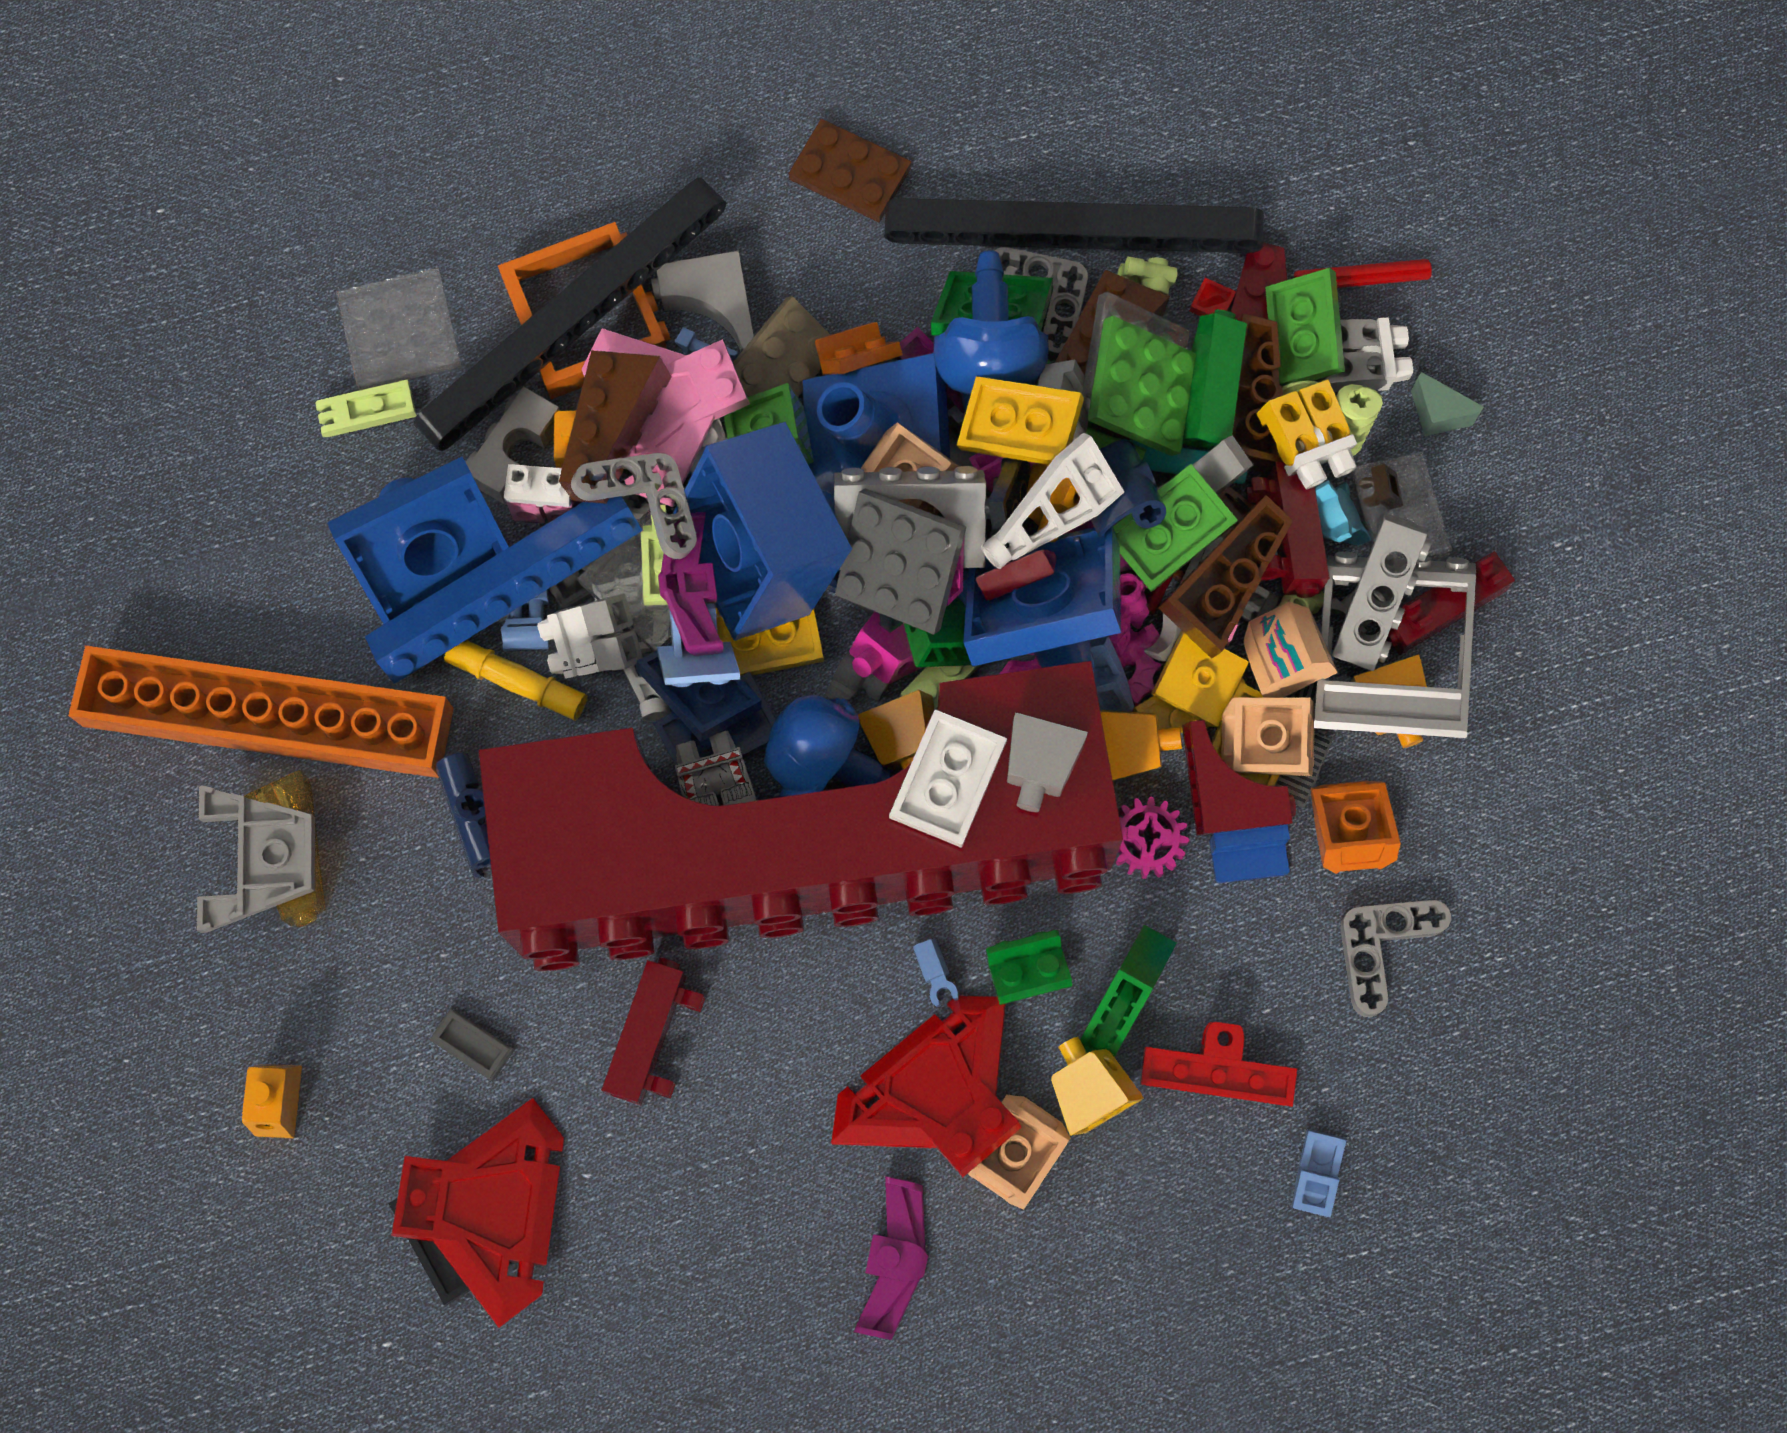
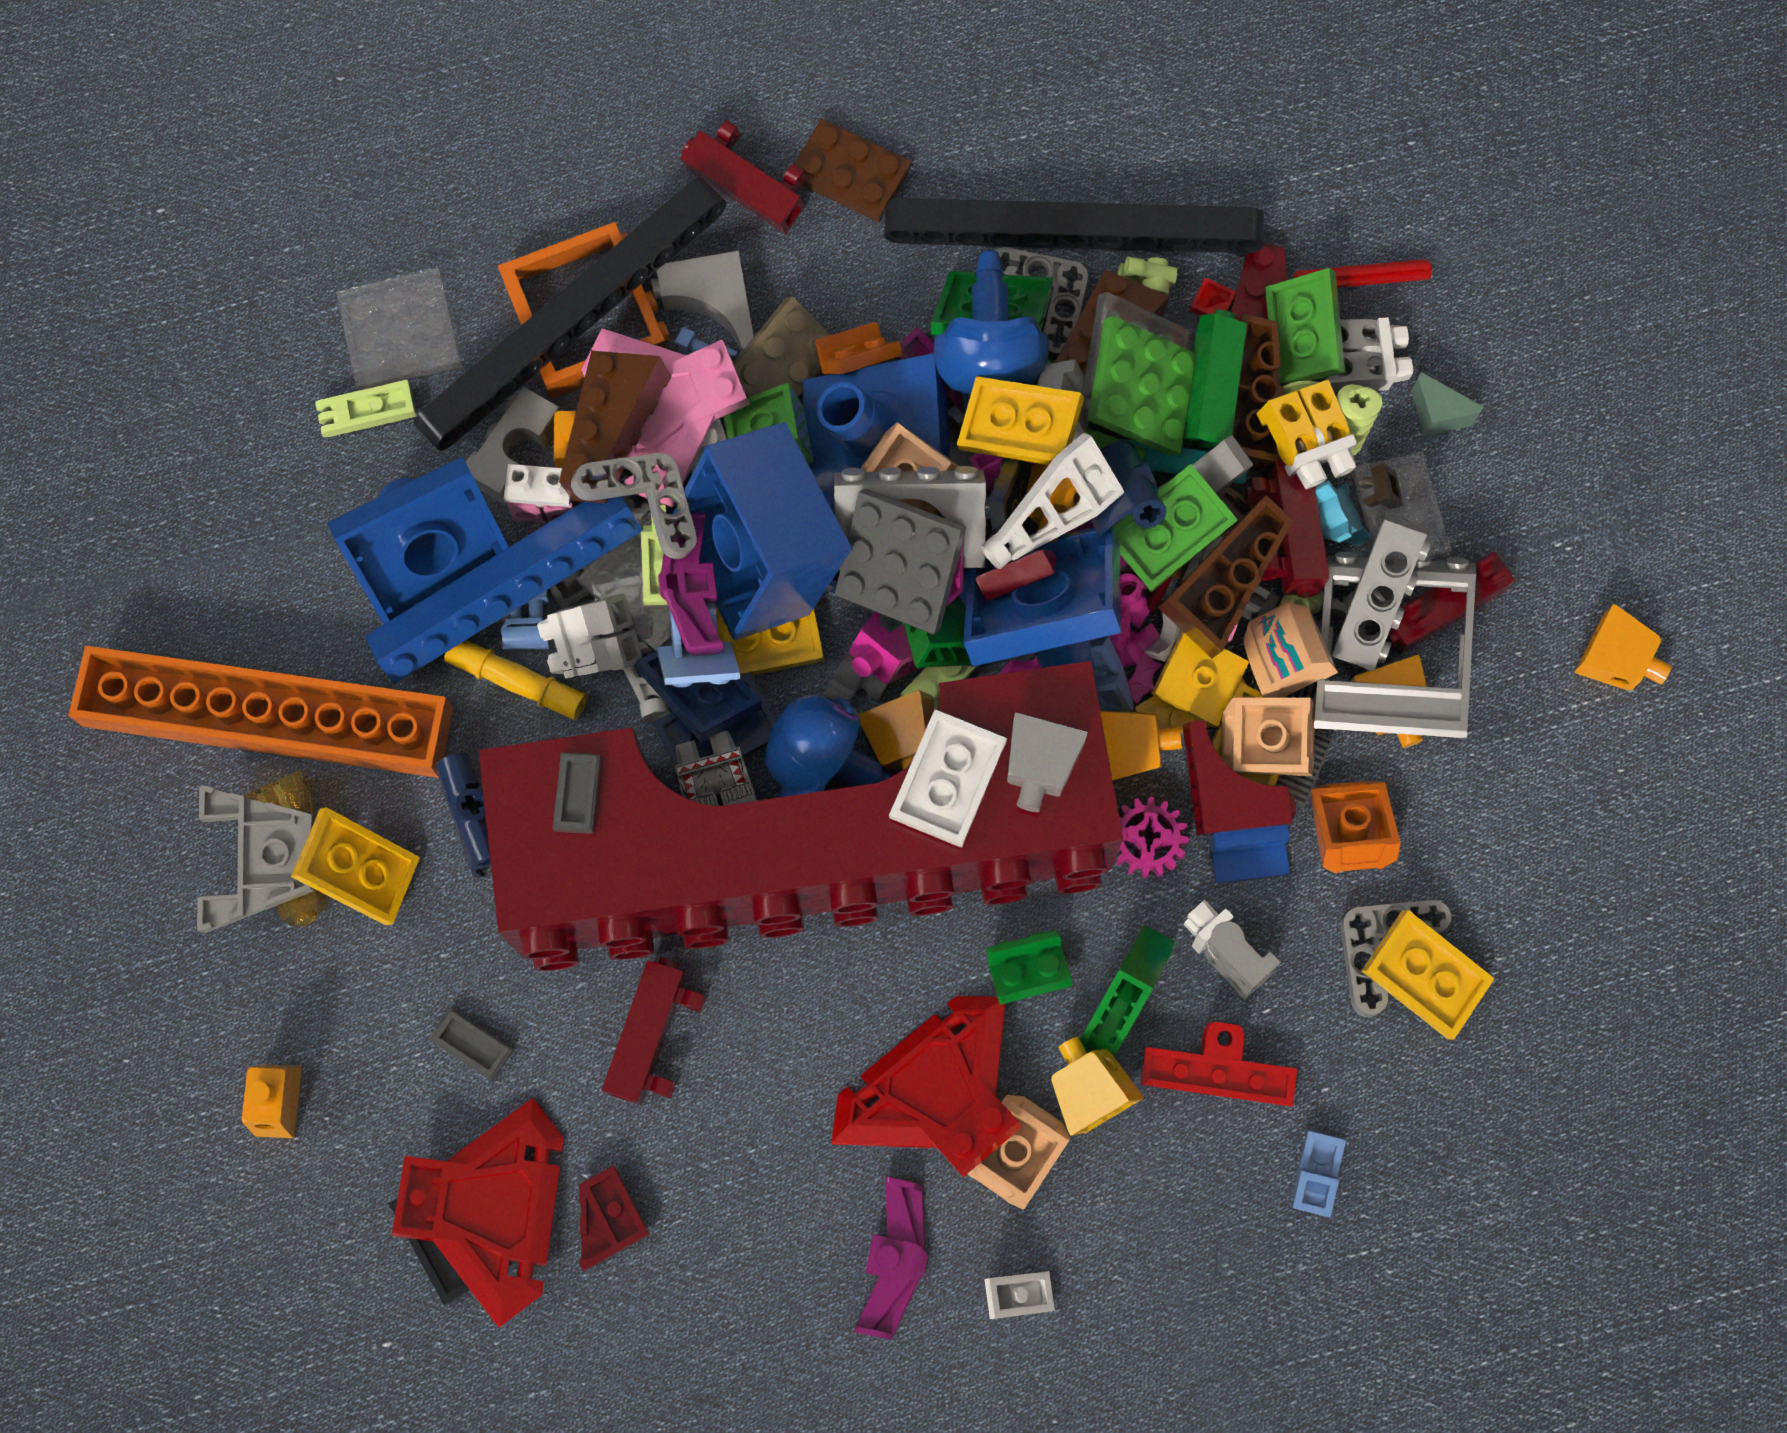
medium blue bar [913,938,959,1008] -> none
none -> yellow plate [291,807,420,925]
none -> dark grey tile [553,752,601,834]
none -> dark red wing [579,1166,650,1272]
none -> dark red brick [680,120,807,235]
none -> white slope [984,1271,1055,1319]
none -> light grey hips [1184,900,1281,1000]
none -> yellow plate [1361,910,1495,1040]
none -> light orange torso [1574,604,1672,690]

